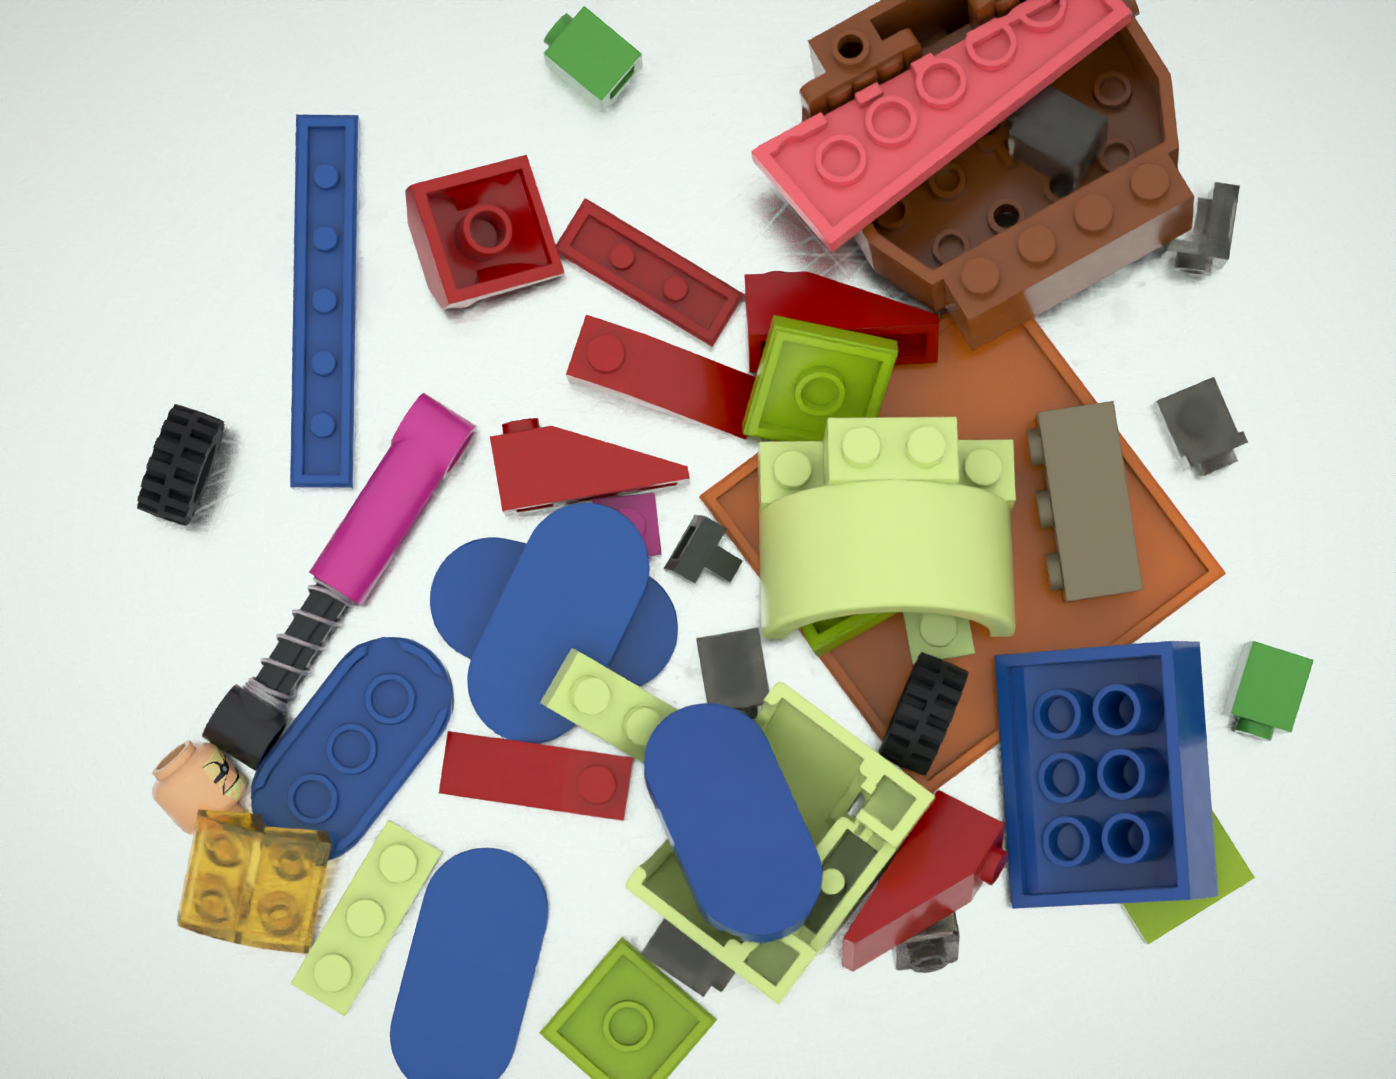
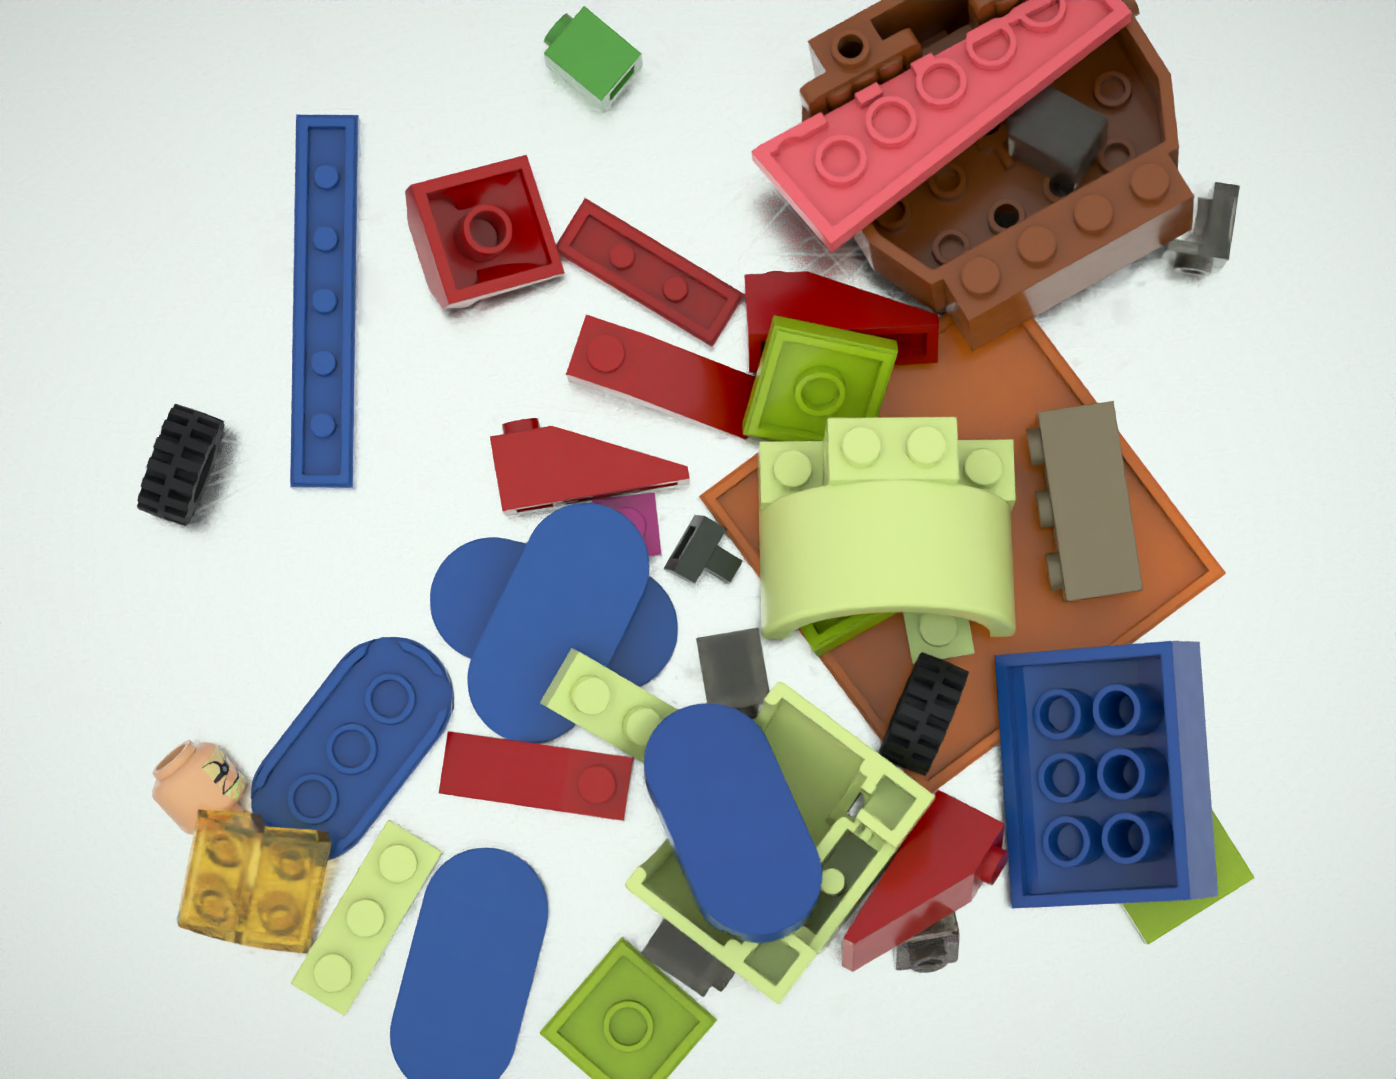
piece [202,392,477,771] -> none
clear smoke bracket [1154,377,1249,476] -> none
bright green brick [1222,641,1314,741] -> none

